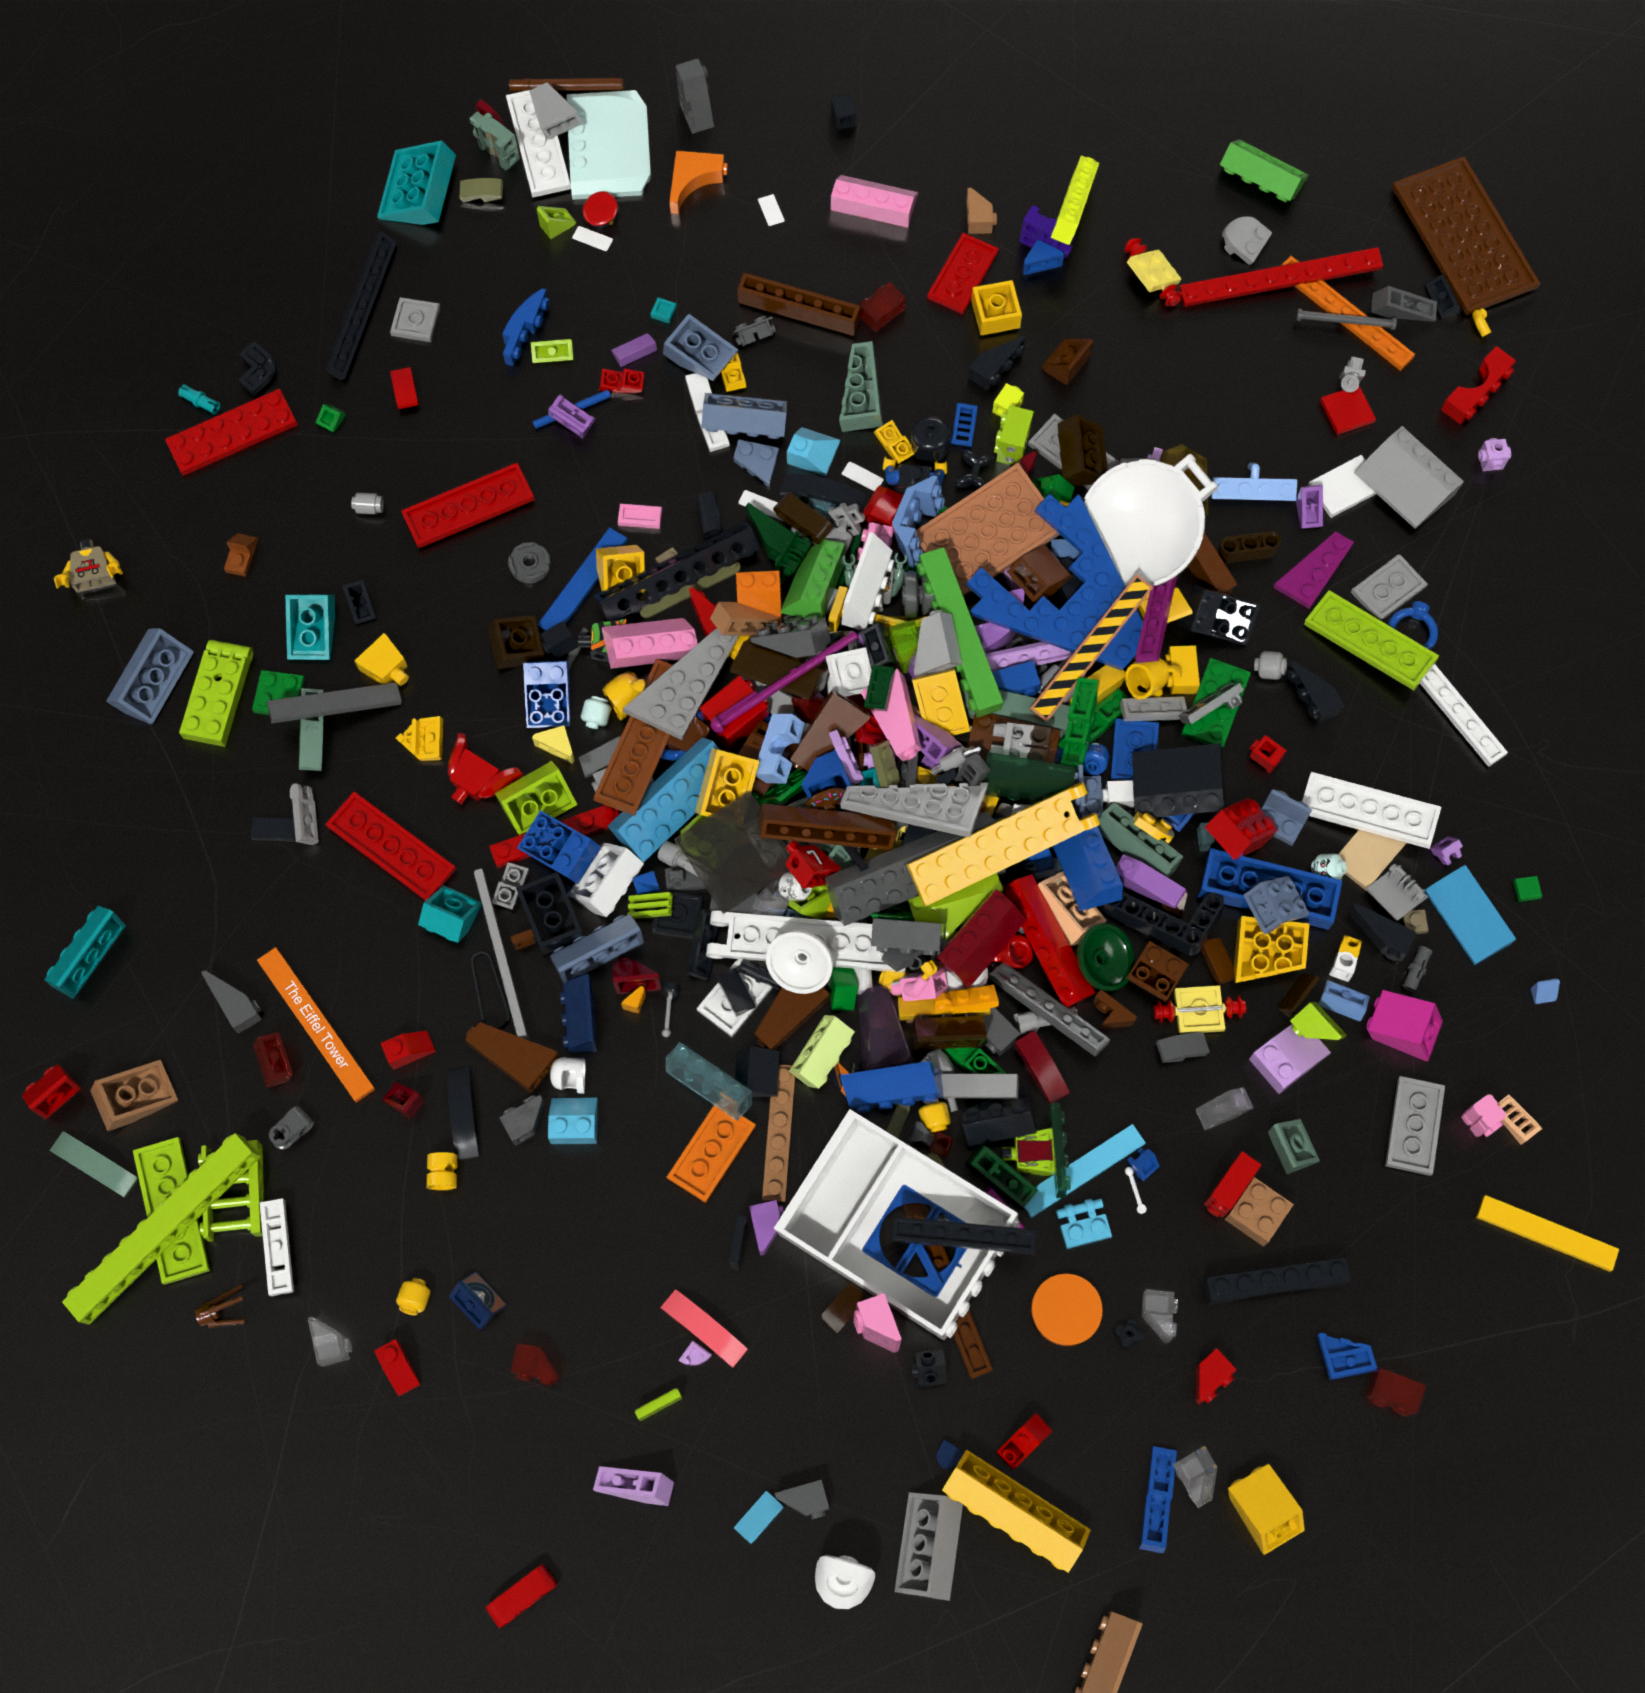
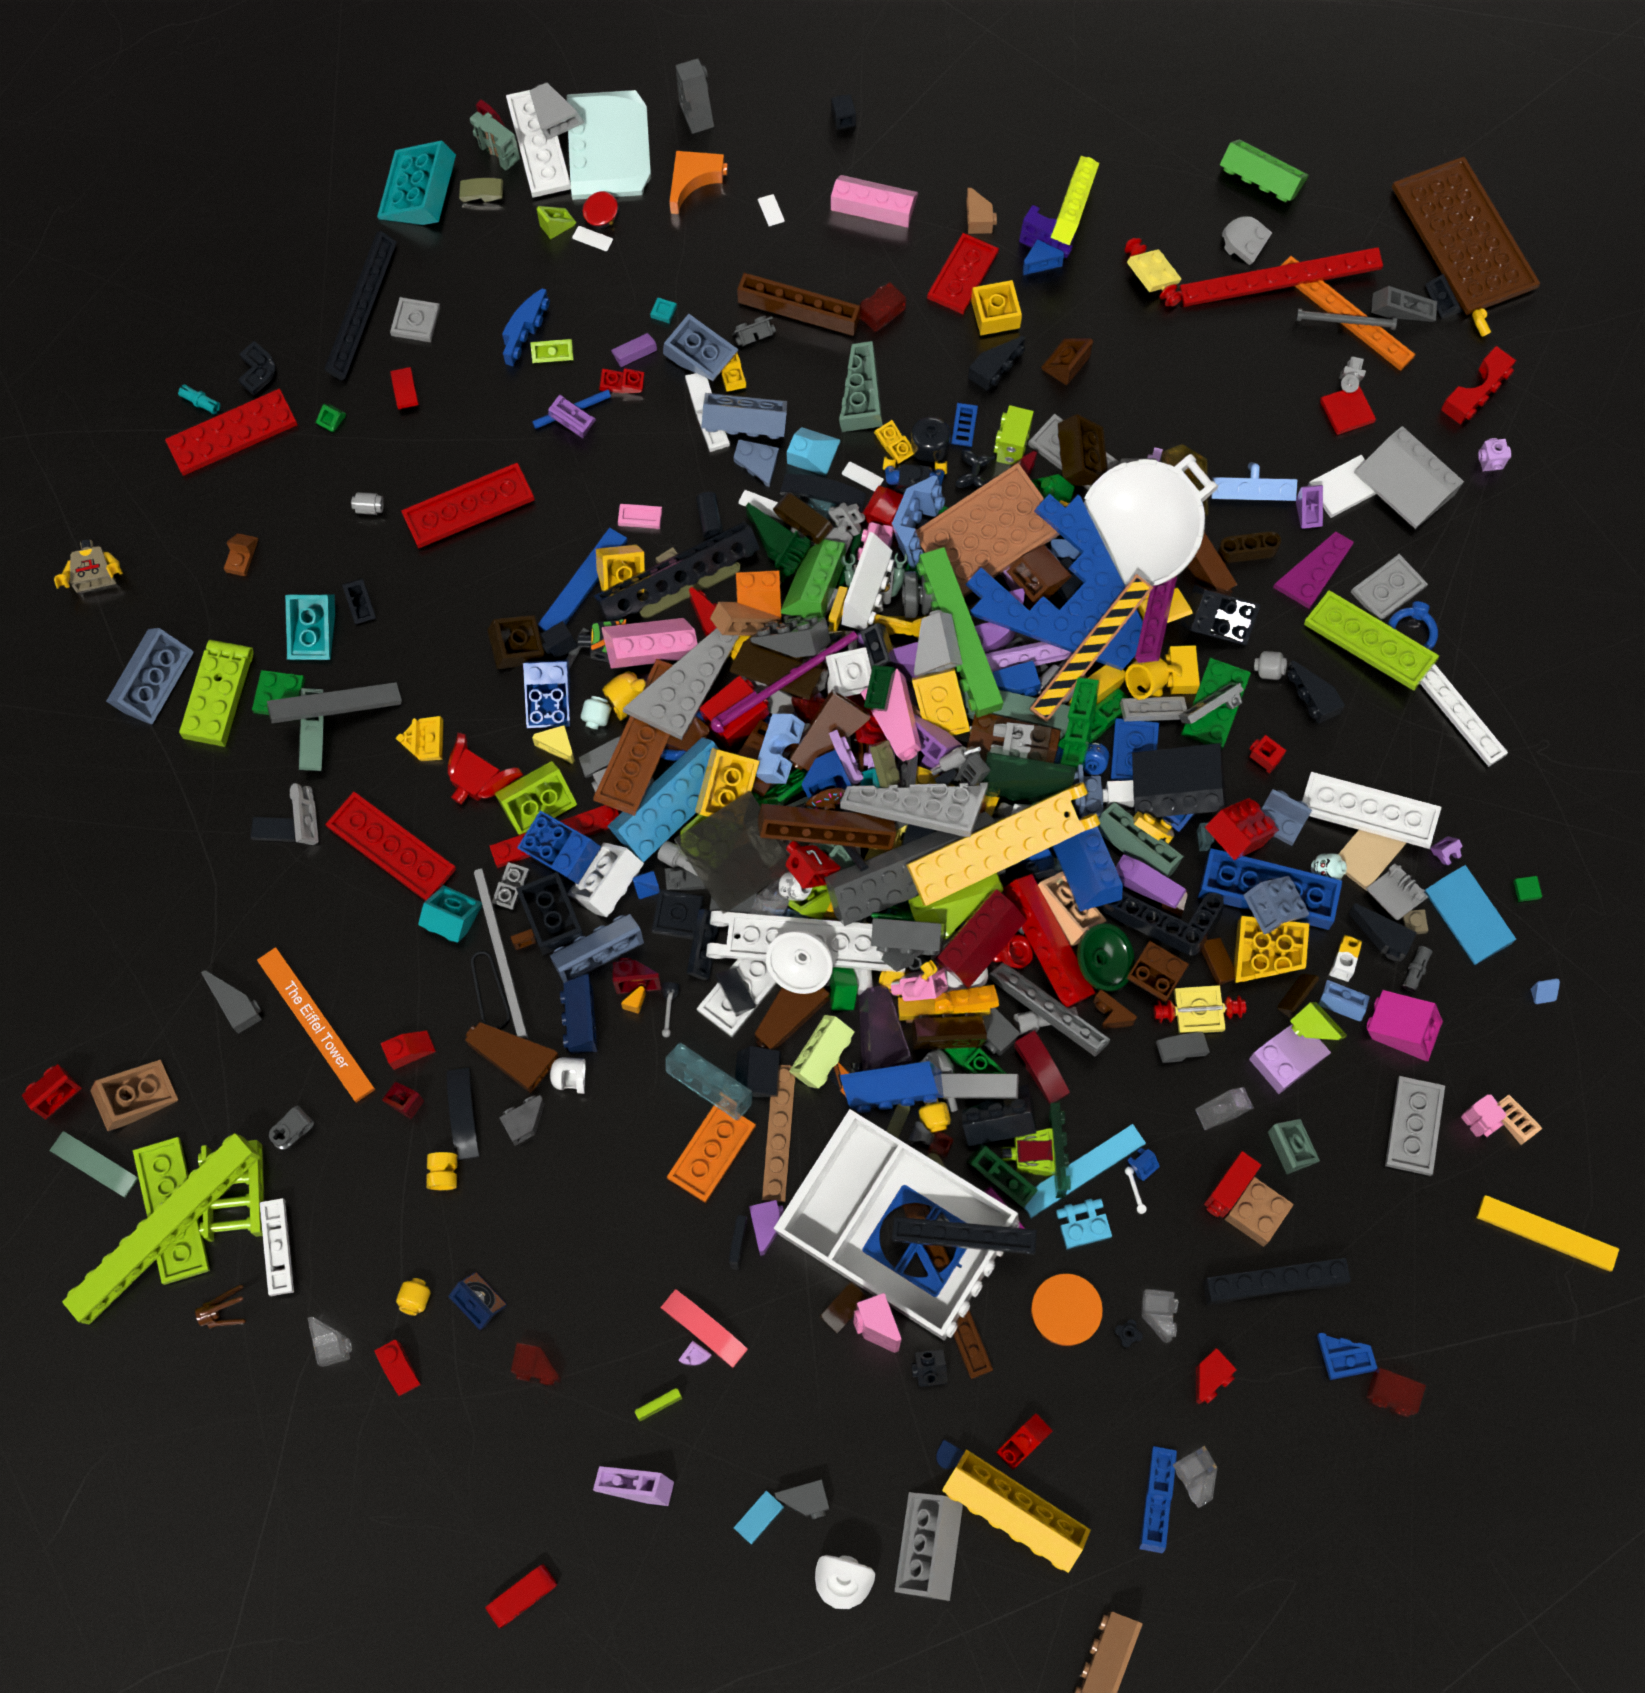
teal slope [45,906,126,999] -> none
clear red brick [253,1032,293,1088] -> none
yellow torso [355,633,409,686] -> none
dark grey tile [508,542,551,583] -> none
reddish brown axle [509,78,623,92] -> none
medium azure slope [548,1098,598,1144] -> none
lime tile [627,892,673,919] -> none
black pin [738,959,781,990] -> none
clear neon green slope [889,620,920,674] -> none
neon yellow brick [992,383,1024,417] -> none
yellow slope [1228,1464,1305,1555] -> none

